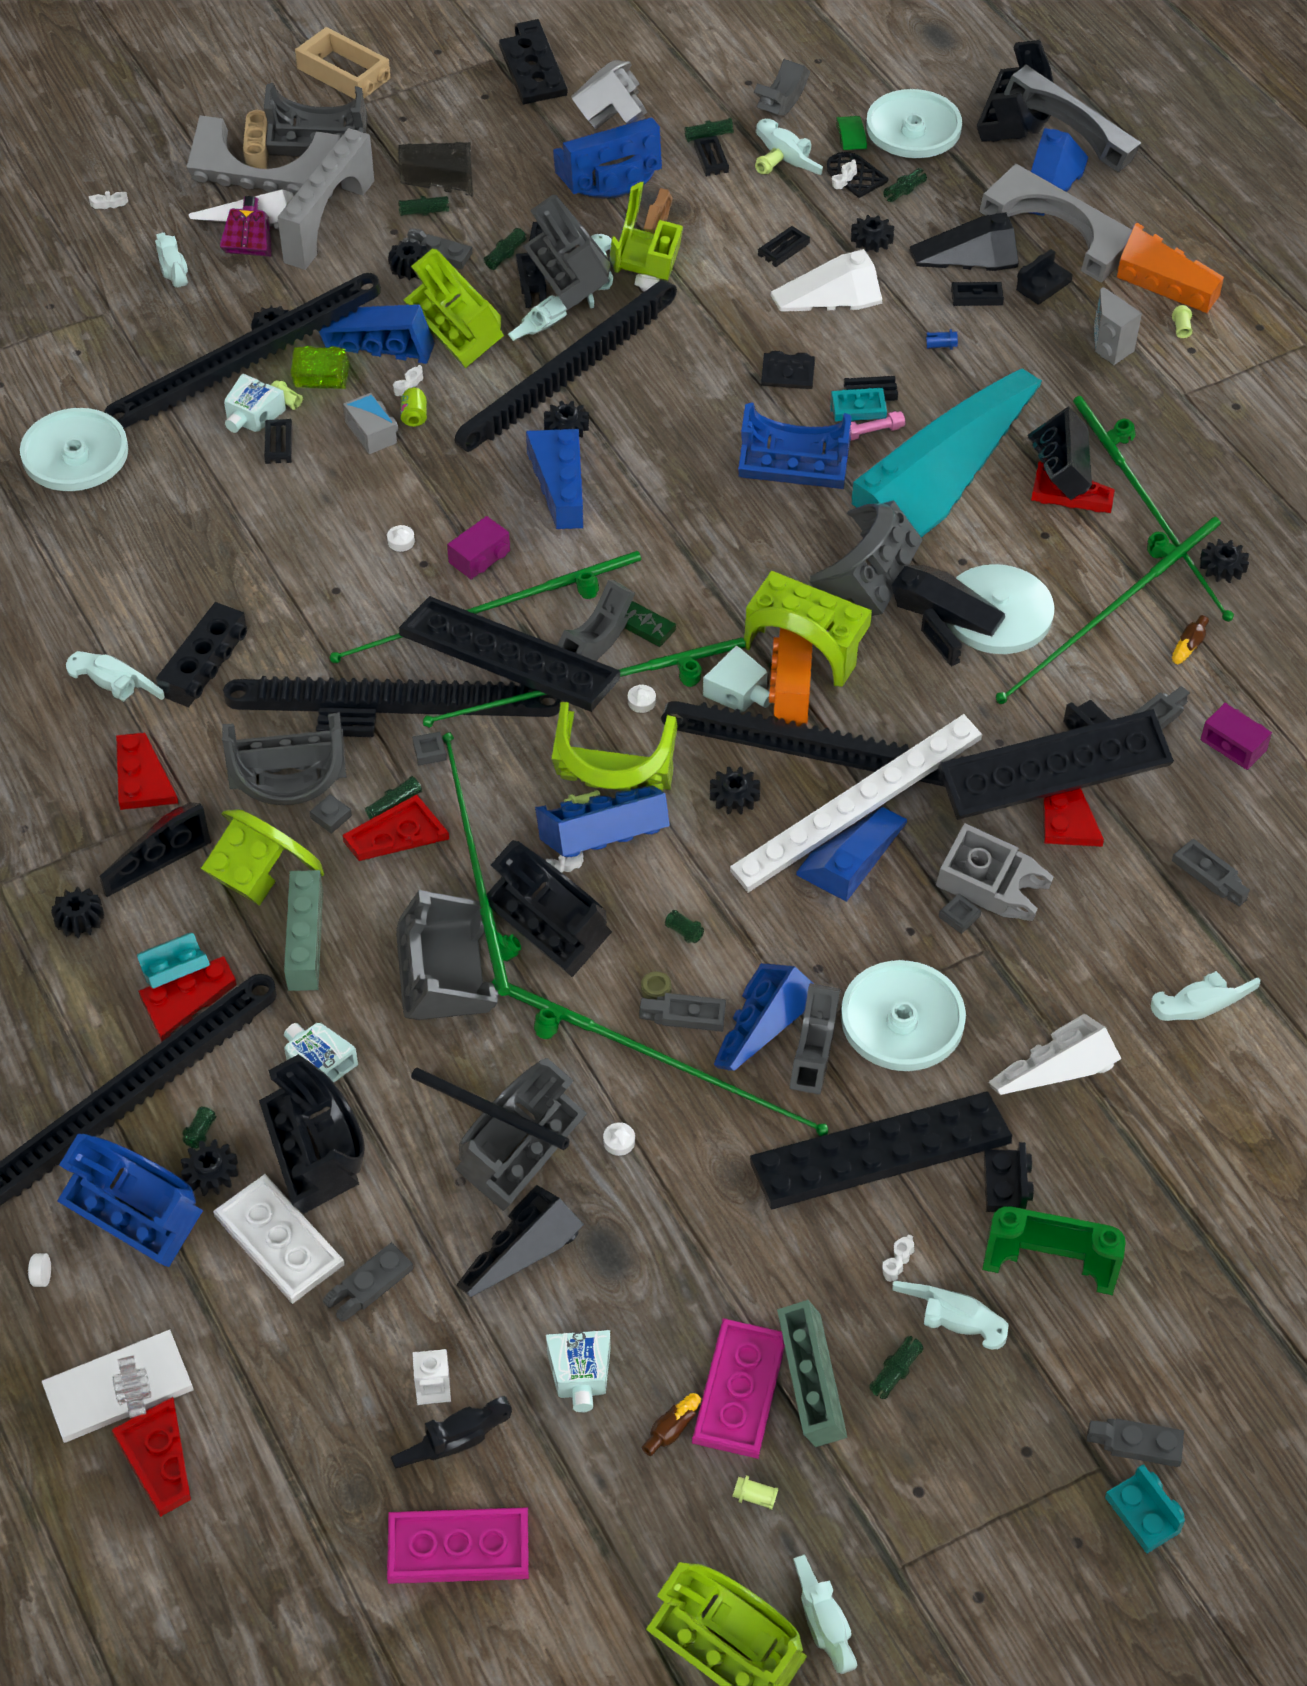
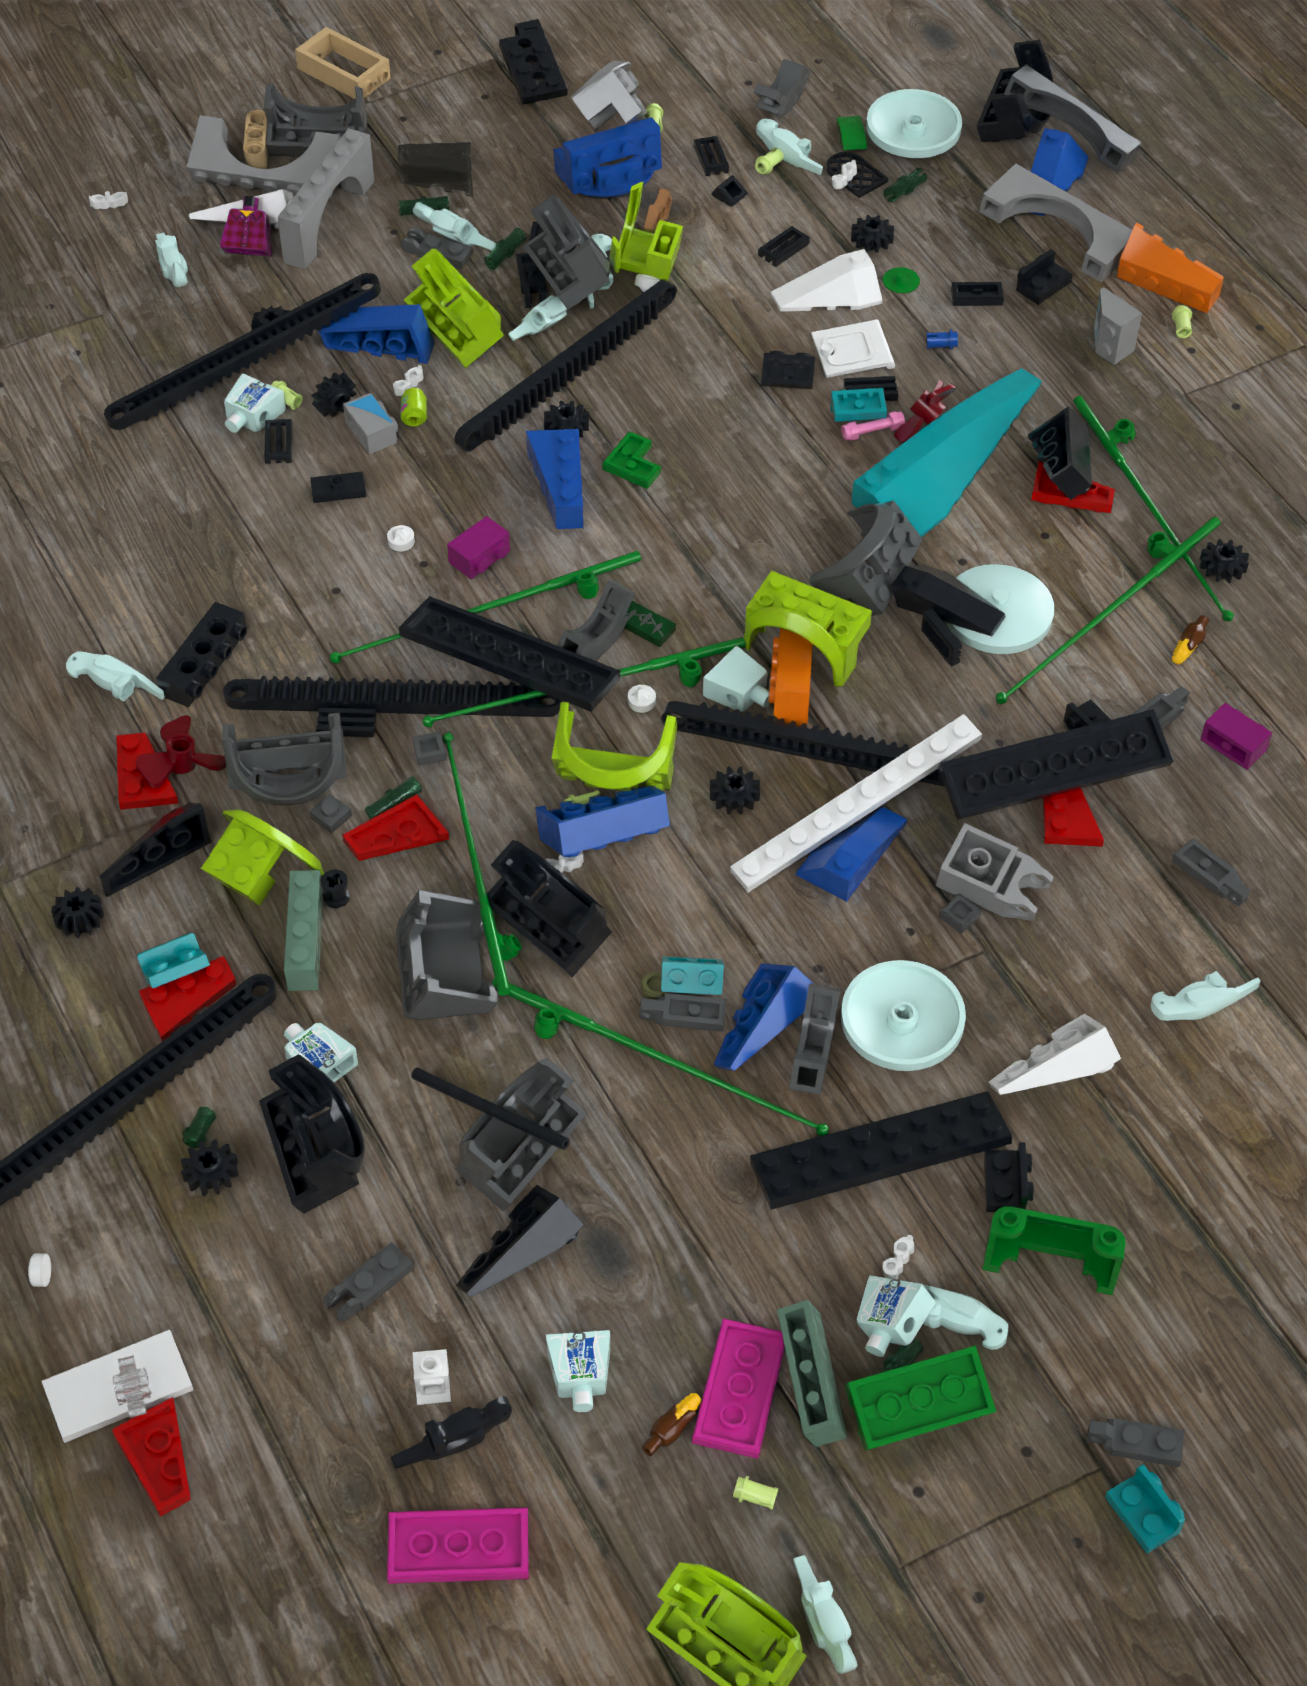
light aqua dish [20,408,128,491] -> none
blue piece [57,1134,203,1267] -> none
white tile [213,1174,345,1304] -> none
clear neon green brick [290,346,349,389] -> none
black gear [388,239,428,281] -> none
white tile [603,1123,635,1156] -> none
clear green pin [665,910,704,943] -> none
clear green pin [684,118,734,143] -> none
blue piece [738,403,852,489] -> none
black wedge [909,212,1019,271] -> none
none -> dark red piece [136,715,226,788]
none -> black plate [310,472,366,503]
none -> black gear [311,372,357,417]
none -> black bush [321,869,350,908]
none -> light aqua animal [413,202,497,251]
none -> green tile [602,431,661,489]
none -> yellowish green pin [645,103,663,133]
none -> teal bracket [661,956,724,995]
none -> black slope [711,175,748,207]
none -> white container [811,319,895,378]
none -> green gear [844,1345,997,1451]
none -> light aqua torso [857,1275,936,1357]
none -> green piece [883,267,920,293]
none -> dark red piece [894,379,957,443]

